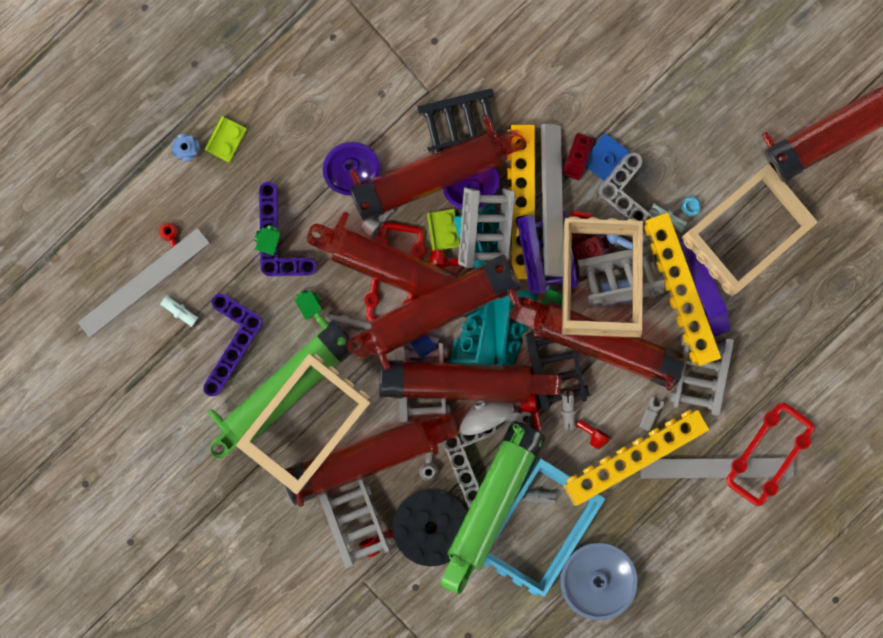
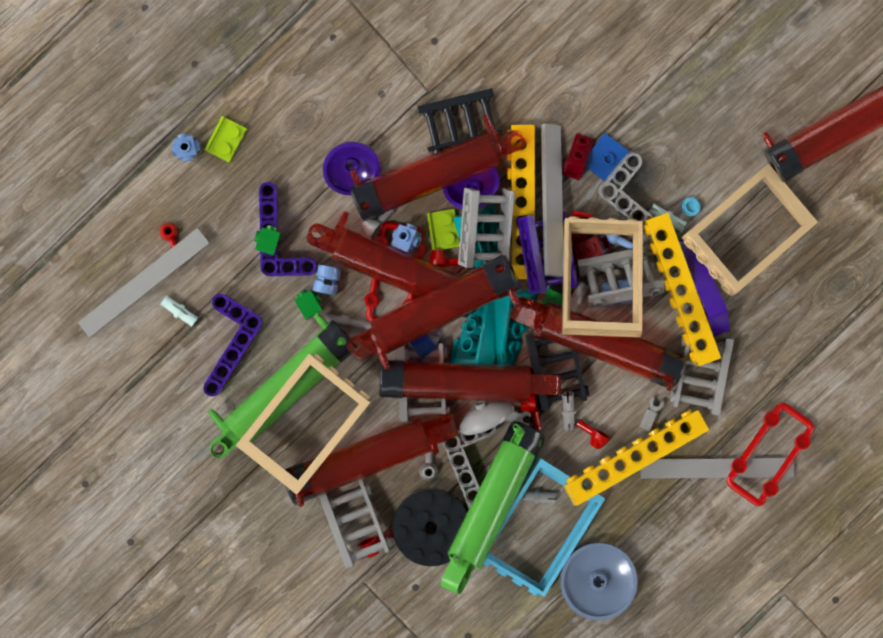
none -> medium blue wheel [312,264,342,296]
none -> medium blue brick [391,223,422,255]
none -> light grey pin [560,281,590,320]

